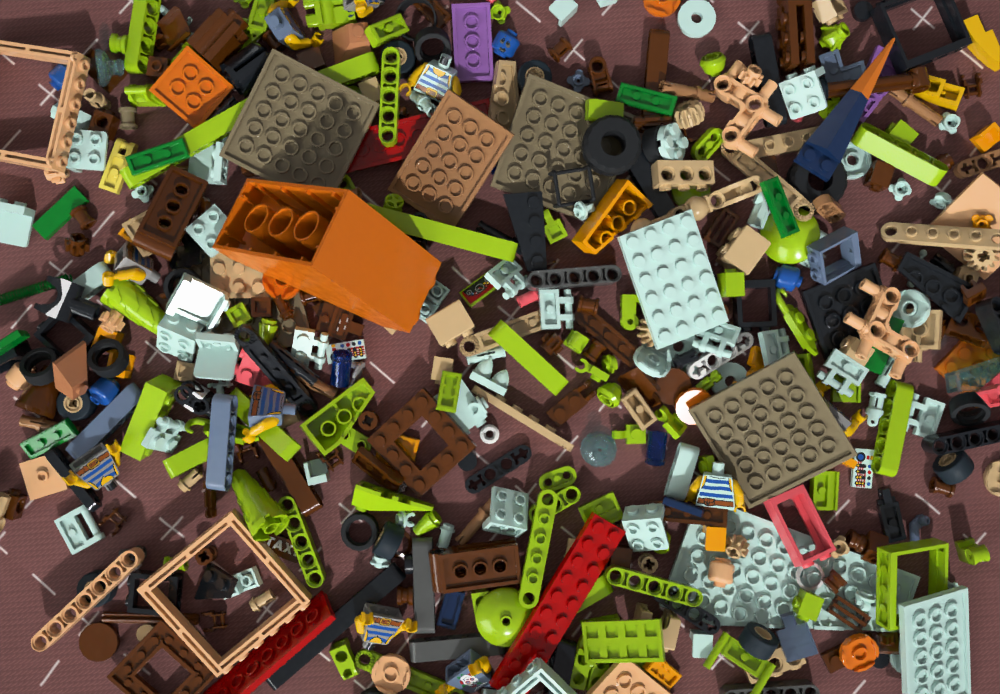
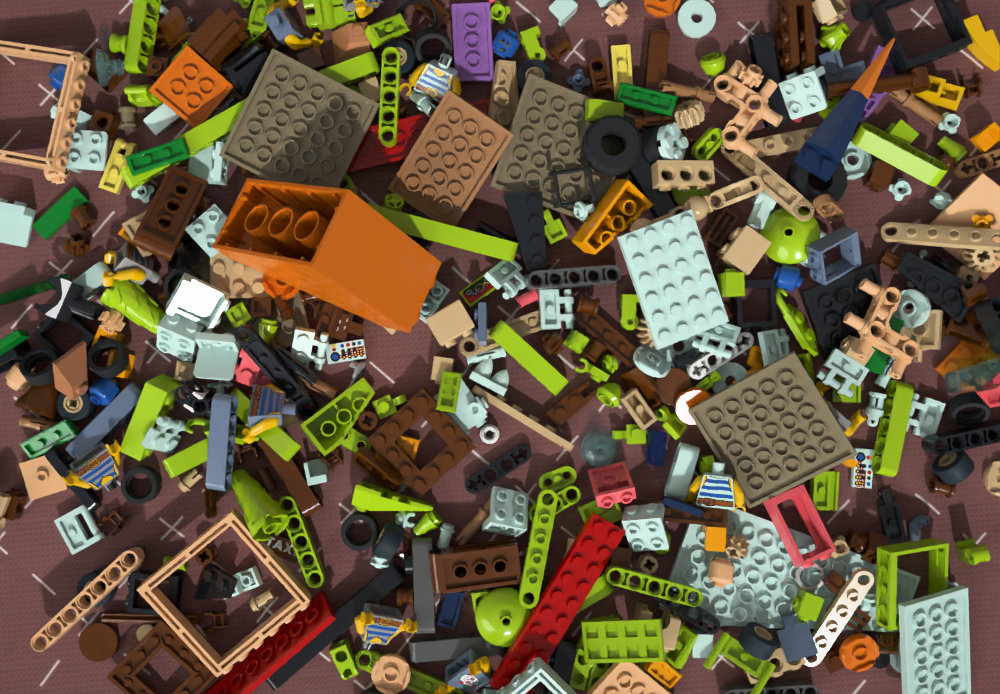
tan pin [83,88,111,111] -> none
clear blue piece [330,349,353,388] -> none
black tile [458,452,477,471] -> none
green tile [759,176,800,239] -> none
none -> black tyre [120,466,162,504]
none -> light aqua slope [143,103,181,136]
none -> lime plate [372,394,408,420]
none -> sand blue plate [474,302,488,346]
none -> lime leg [519,26,546,62]
none -> coral plate [587,461,636,508]
none -> light nougat gear [605,2,629,27]
none -> light yellow plate [610,44,633,101]
none -> lime slope [665,623,698,669]
none -> plate [805,567,874,666]
none -> lime cone [936,136,968,163]

